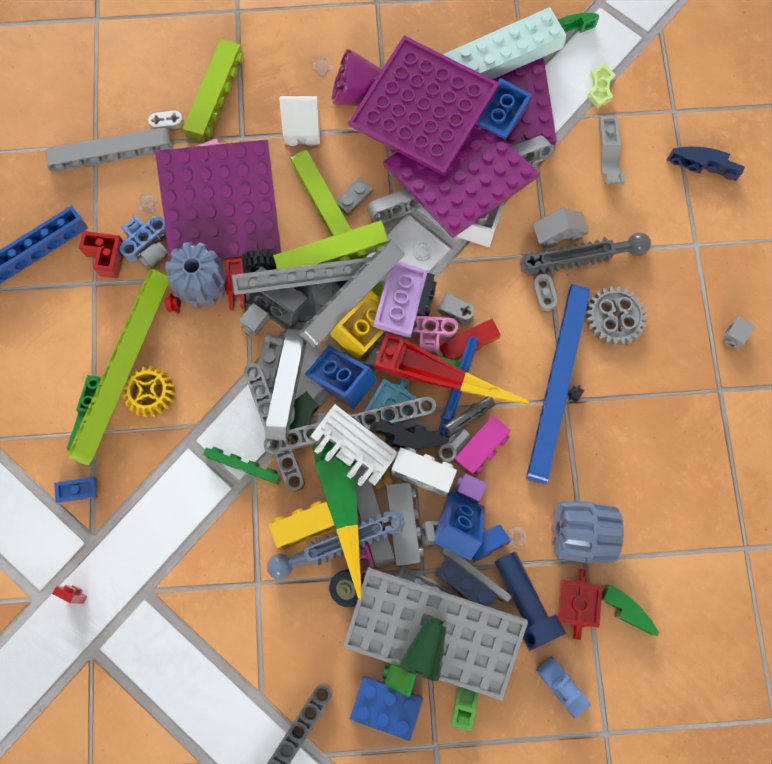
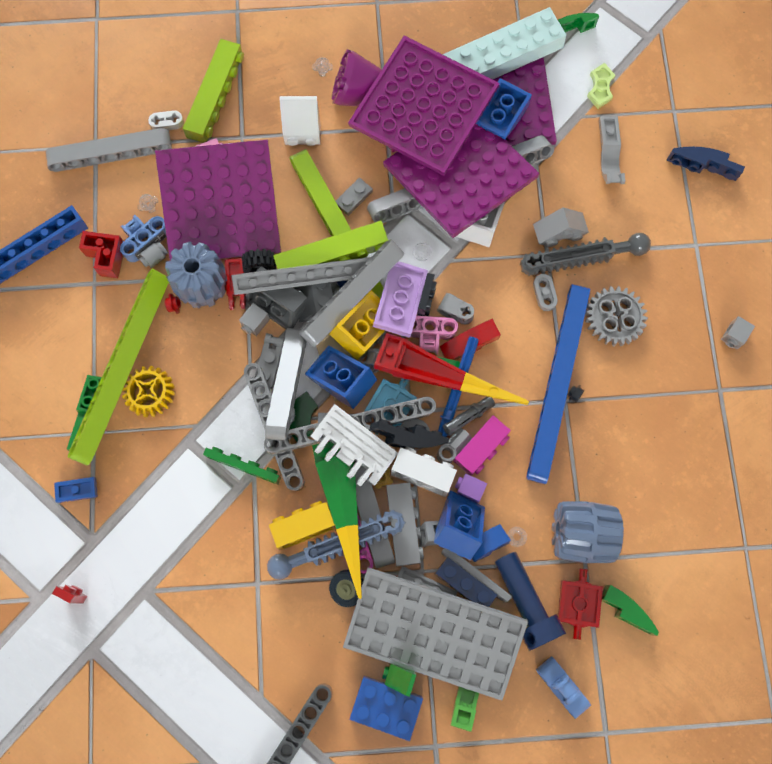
dark green cone [399,617,447,681] -> none

